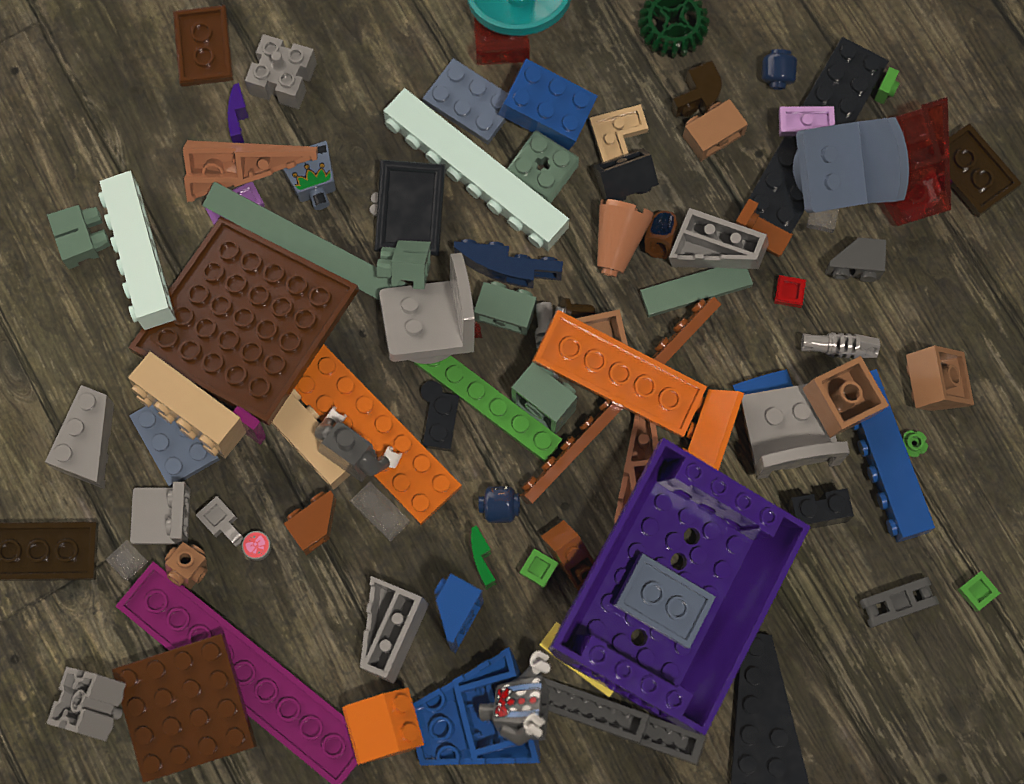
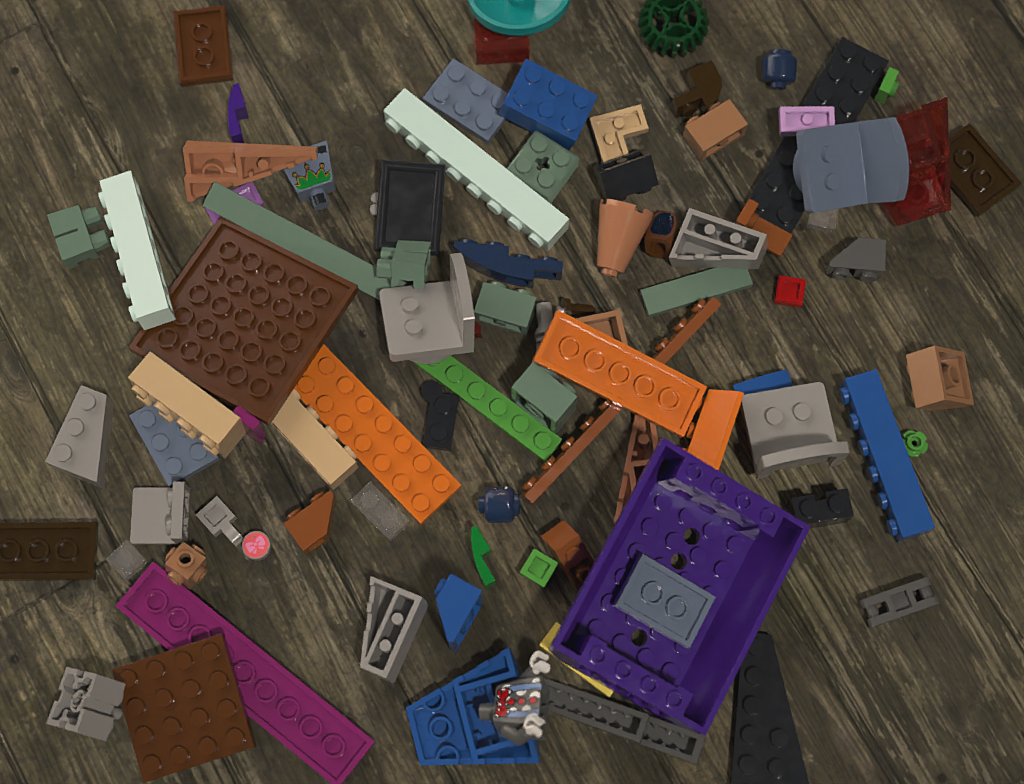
light grey brick [245,34,317,109] -> none
dark grey torso [315,406,403,483] -> none
orange slope [342,688,424,765] -> none
light grey hinge [801,332,880,359] -> none
medium nougat brick [802,356,889,438] -> none
bright green plate [957,571,1001,612] -> none

